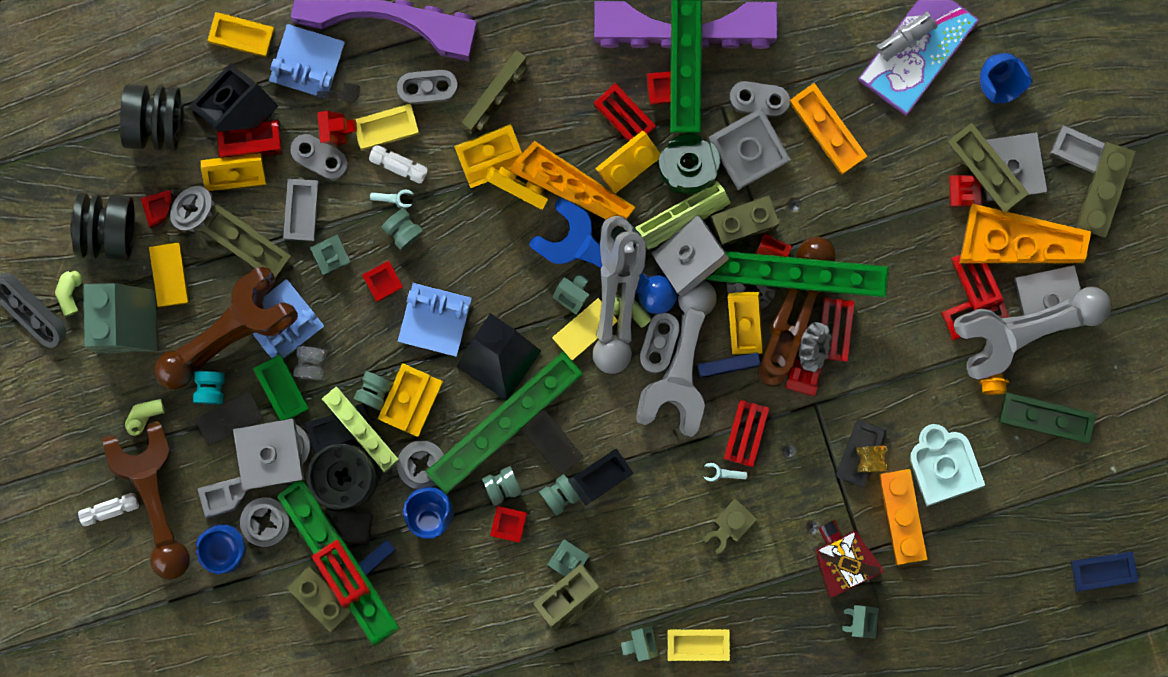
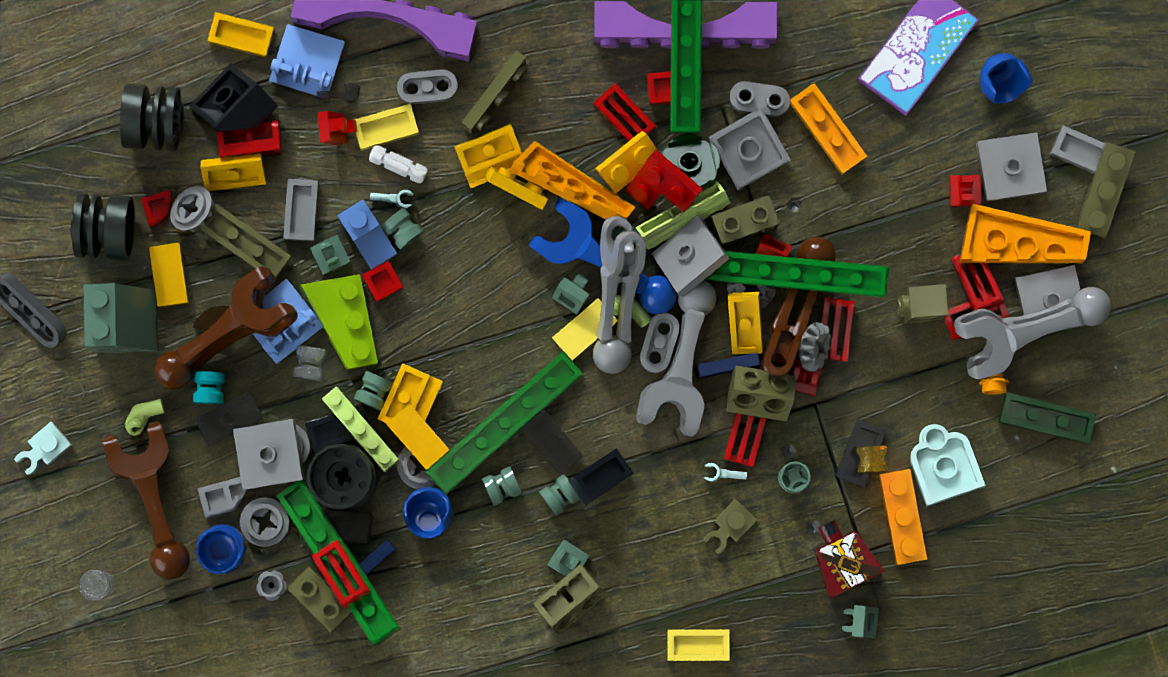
yellowish green arm [55,271,82,317] -> none
white axle [78,493,139,526] -> none
green tile [253,354,309,421] -> none
light grey plate [290,134,348,181] -> none
light blue hinge [398,283,472,357] -> none
black slope [457,313,541,401] -> none
red plate [490,506,527,543] -> none
sand green tile [621,626,659,661] -> none
light grey pin [876,11,937,62] -> none
olive plate [948,123,1029,214] -> none
dark blue tile [1070,551,1138,592] -> none
none -> light aqua plate [14,422,72,475]
none -> clear wheel [79,569,114,601]
none -> dark brown tile [193,306,229,332]
none -> light grey plate [256,570,287,601]
none -> lime wing [299,274,378,370]
none -> medium blue arch [337,199,398,270]
none -> yellow tile [386,404,450,470]
none -> red plate [625,149,703,212]
none -> olive brick [726,365,796,422]
none -> sand green wheel [778,461,811,493]
none -> olive brick [897,284,949,324]

